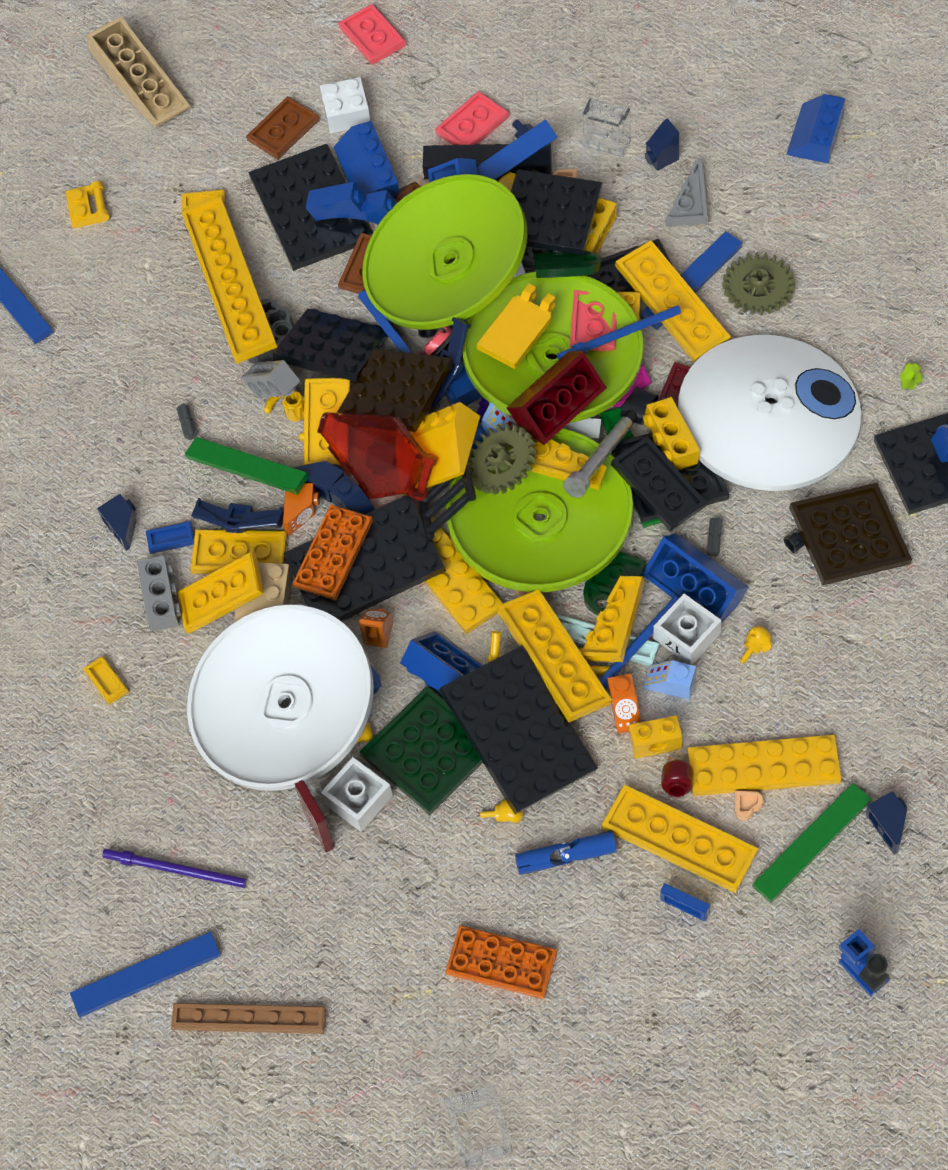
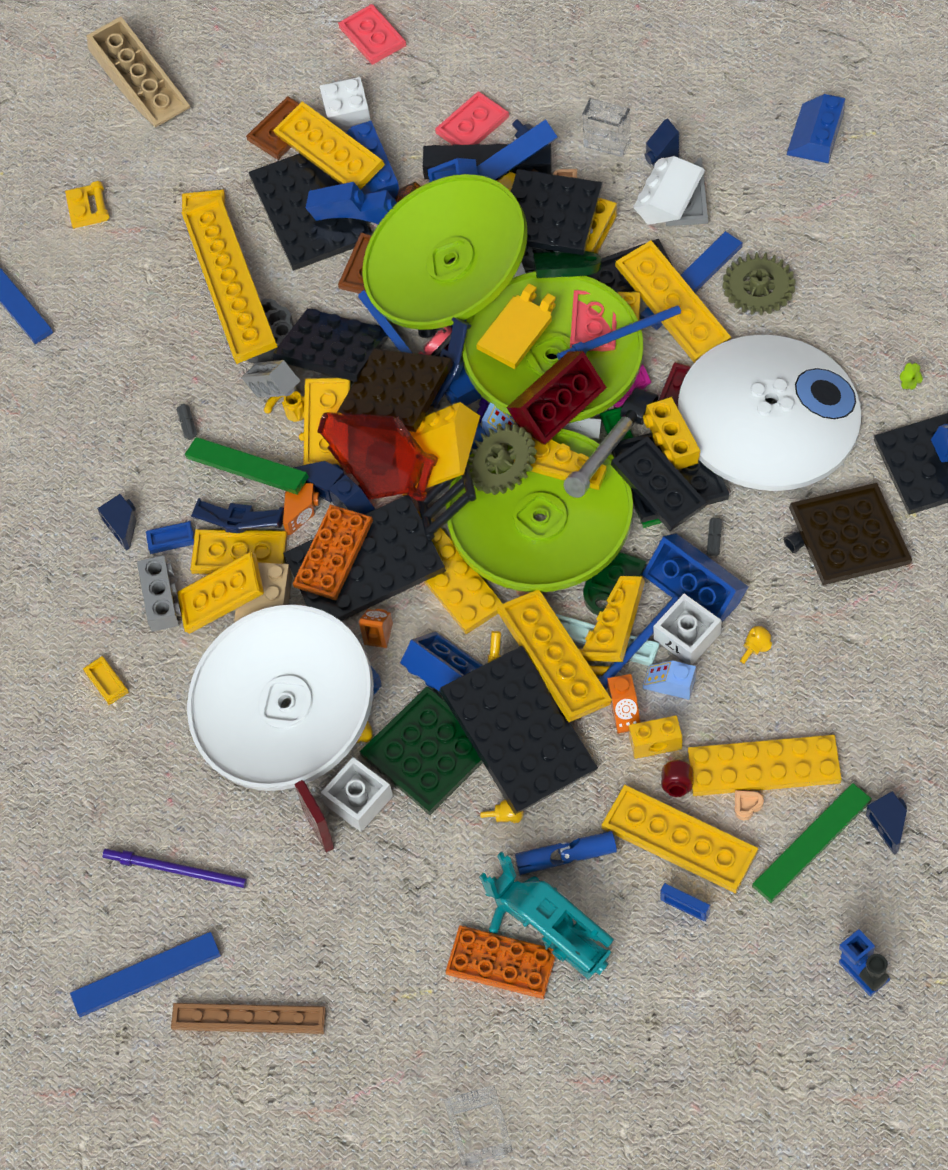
none -> yellow plate [273,101,385,190]
none -> teal piece [479,852,614,980]
none -> white slope [633,156,705,225]

